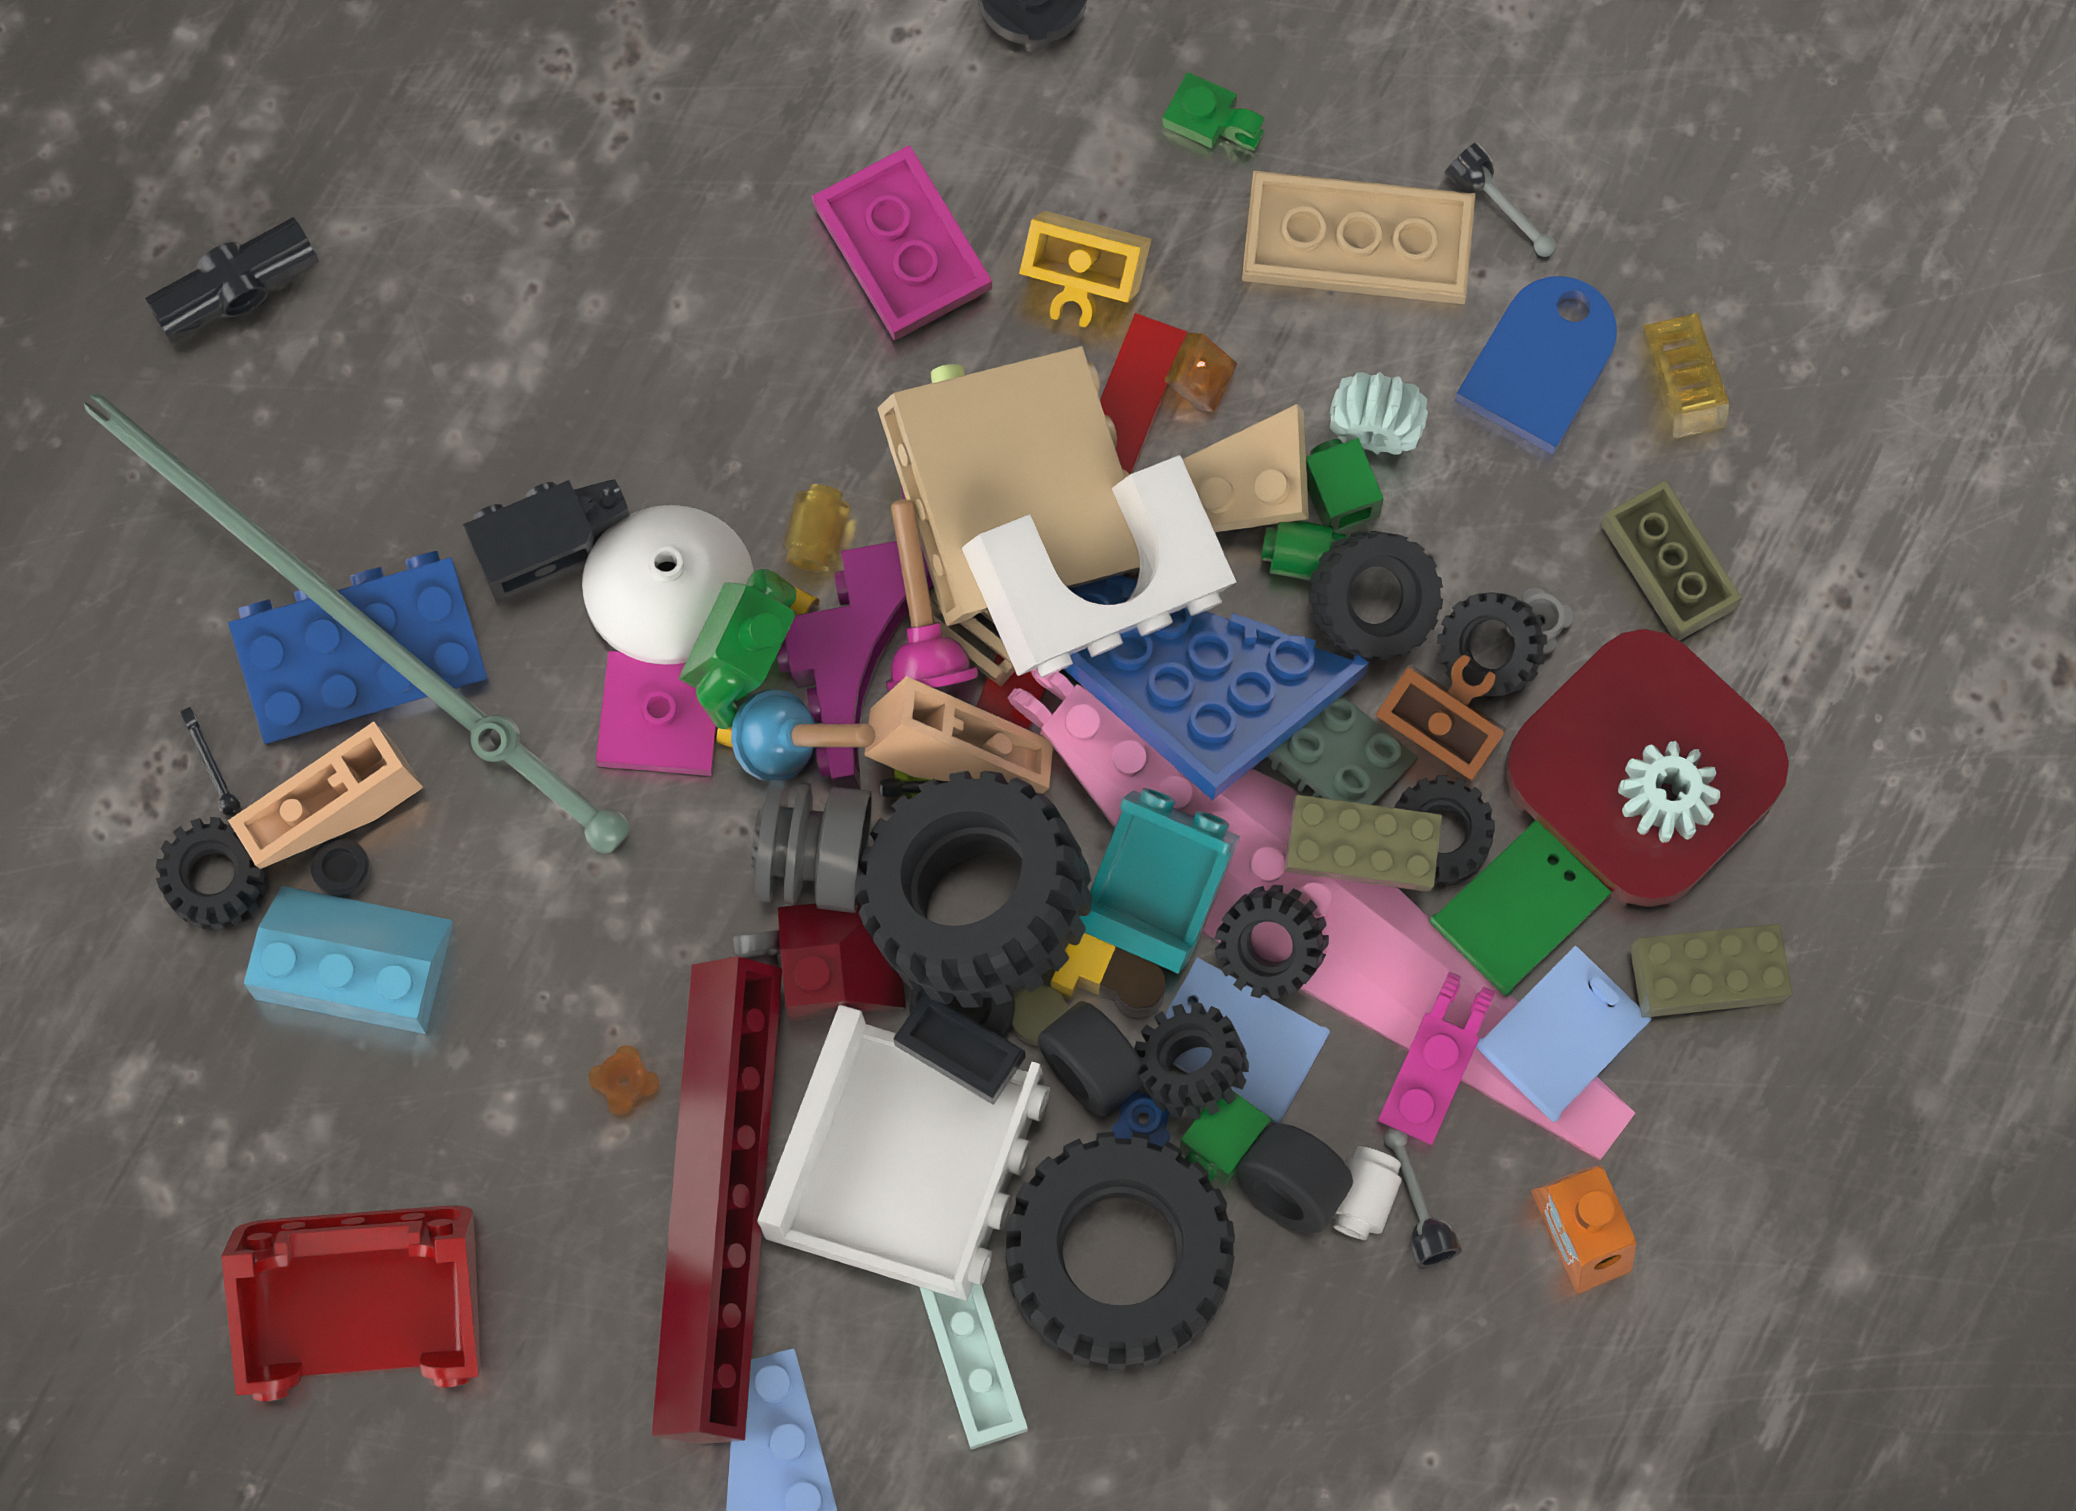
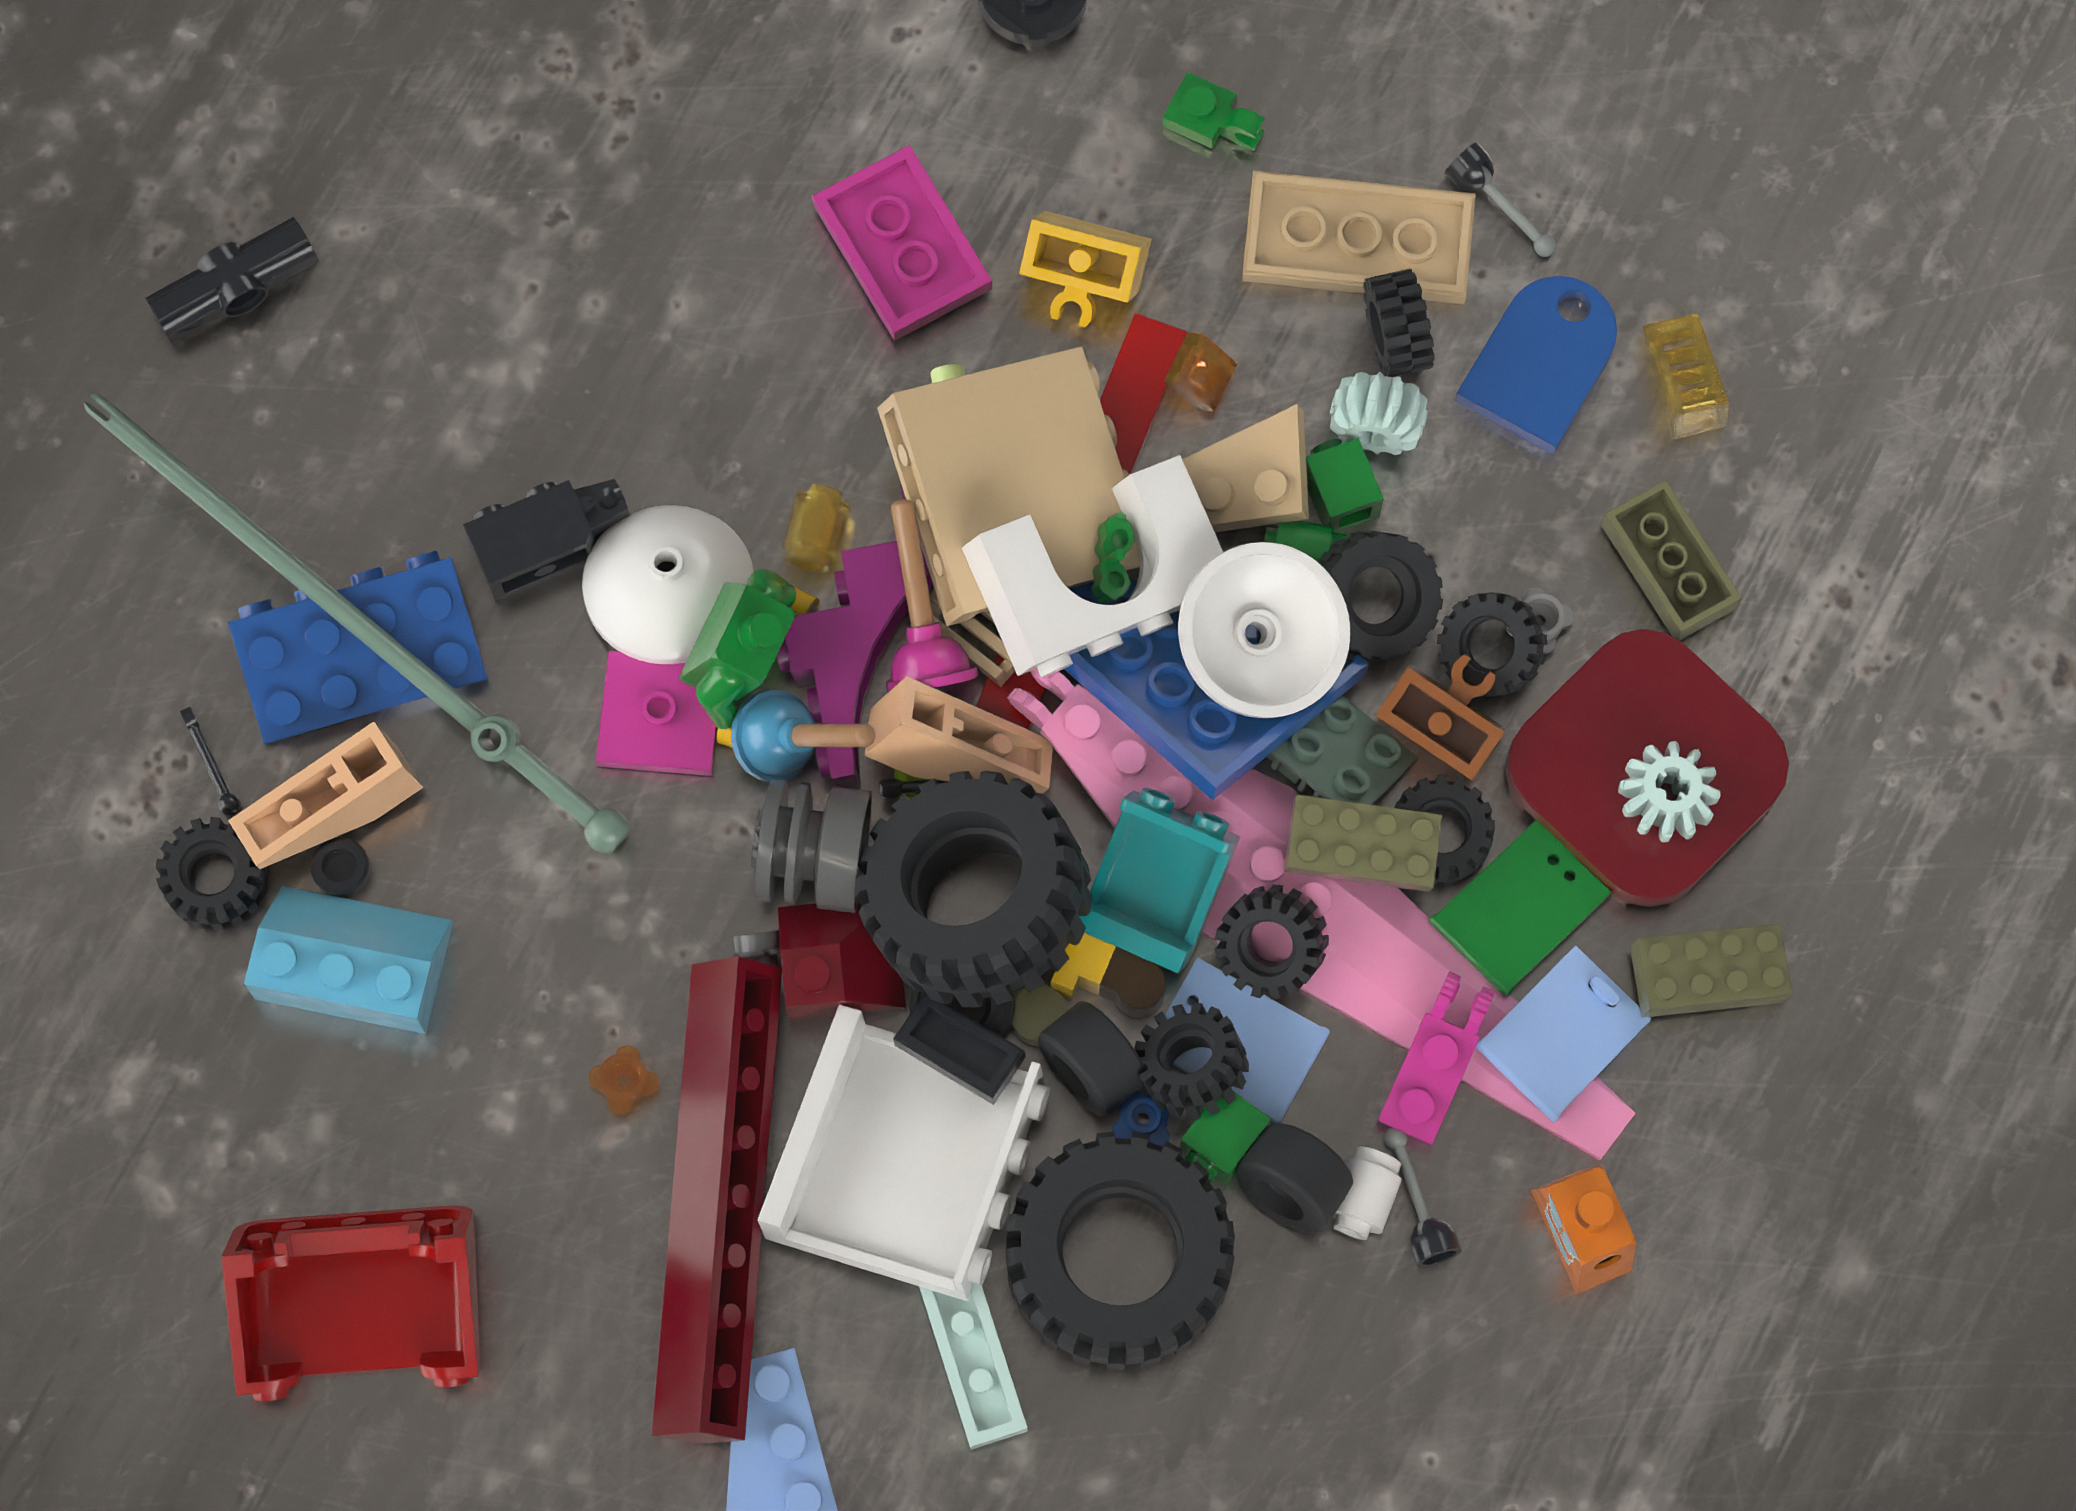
none -> green piece [1092,512,1135,604]
none -> white dish [1178,542,1350,718]
none -> black tyre [1363,268,1435,377]

